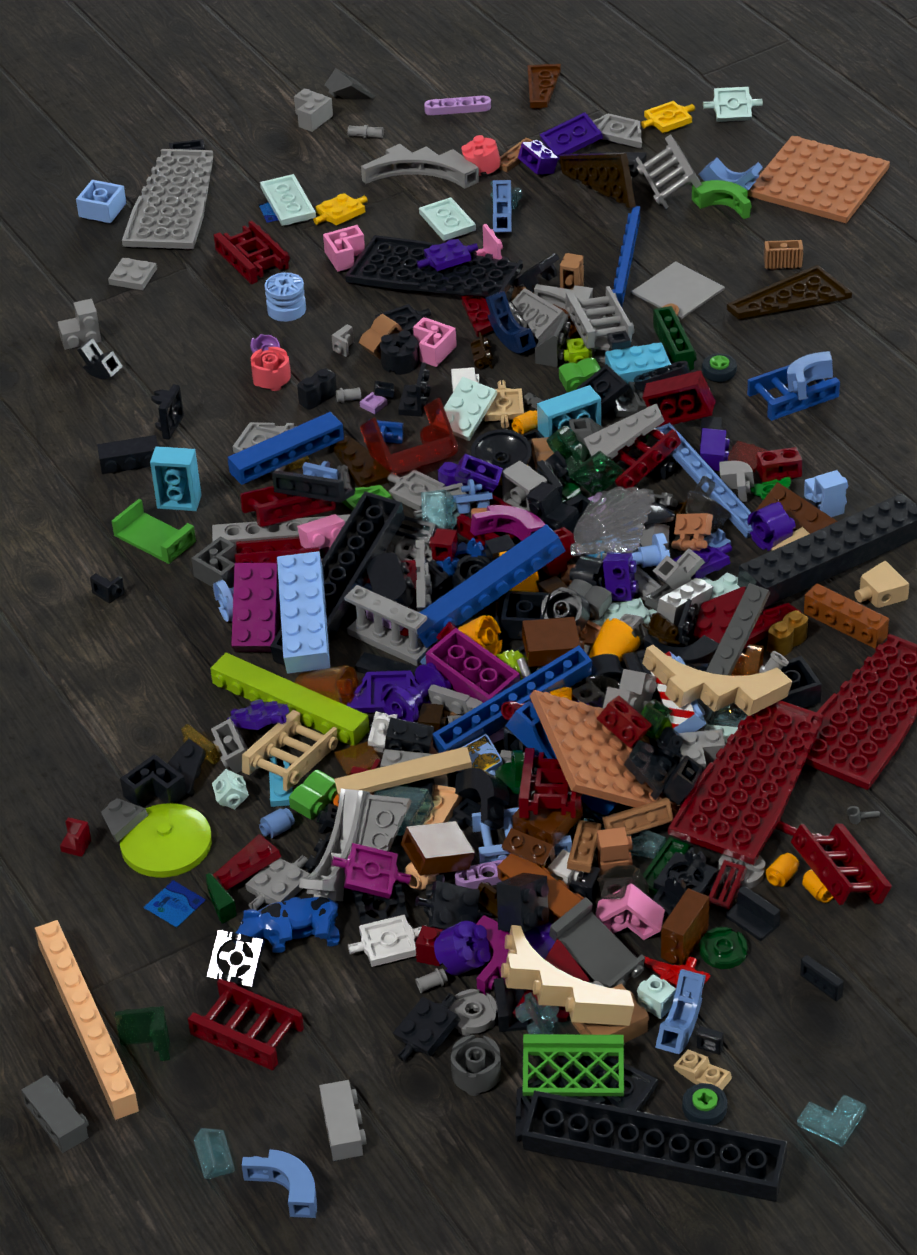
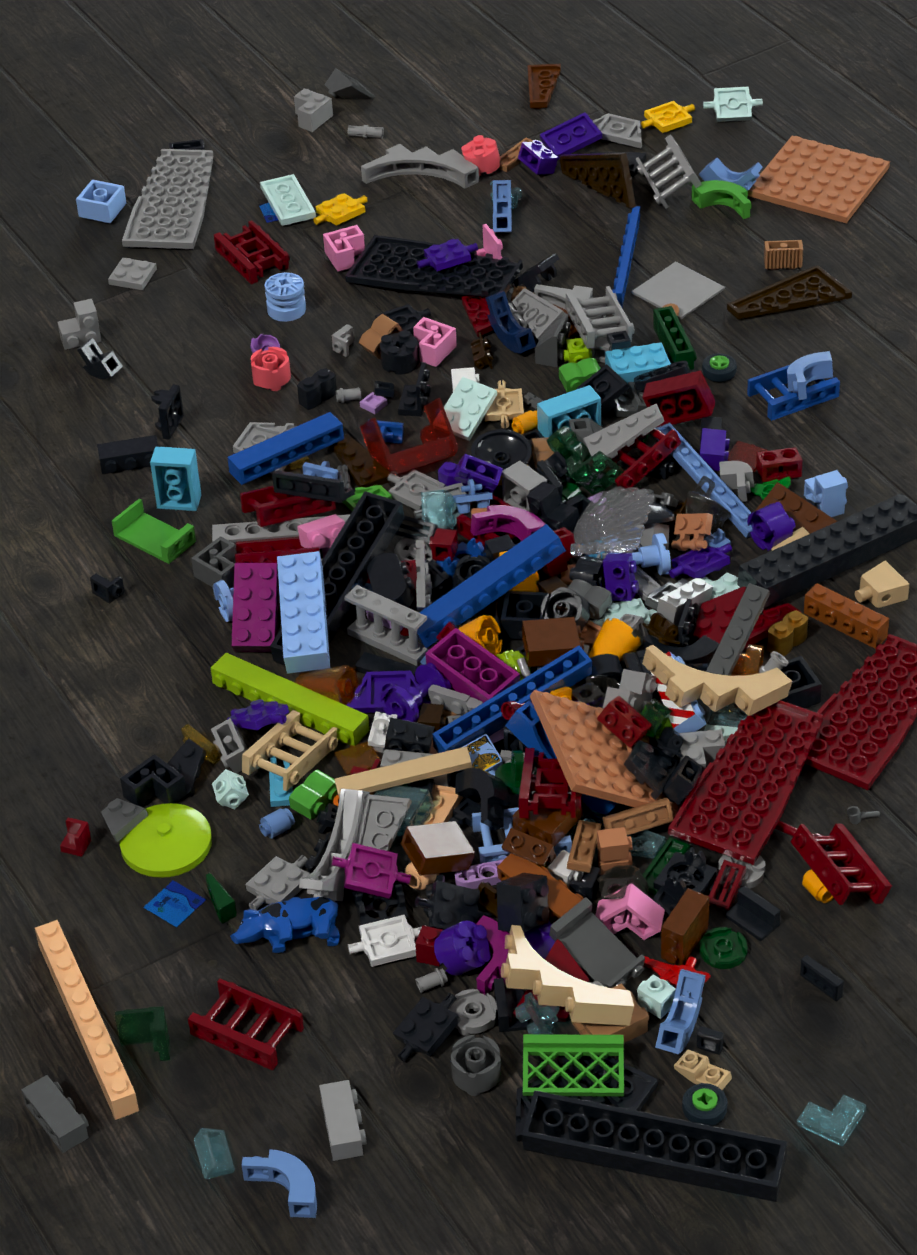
piece [207,930,265,987] -> none
dark red wing [213,834,281,890] -> none
light aqua plate [419,197,476,241] -> none
lavender beam [424,96,491,115] -> none
medium nougat brick [560,253,584,290] -> none
light grey brick [653,548,705,590] -> none
light orange brick [766,853,799,887] -> none

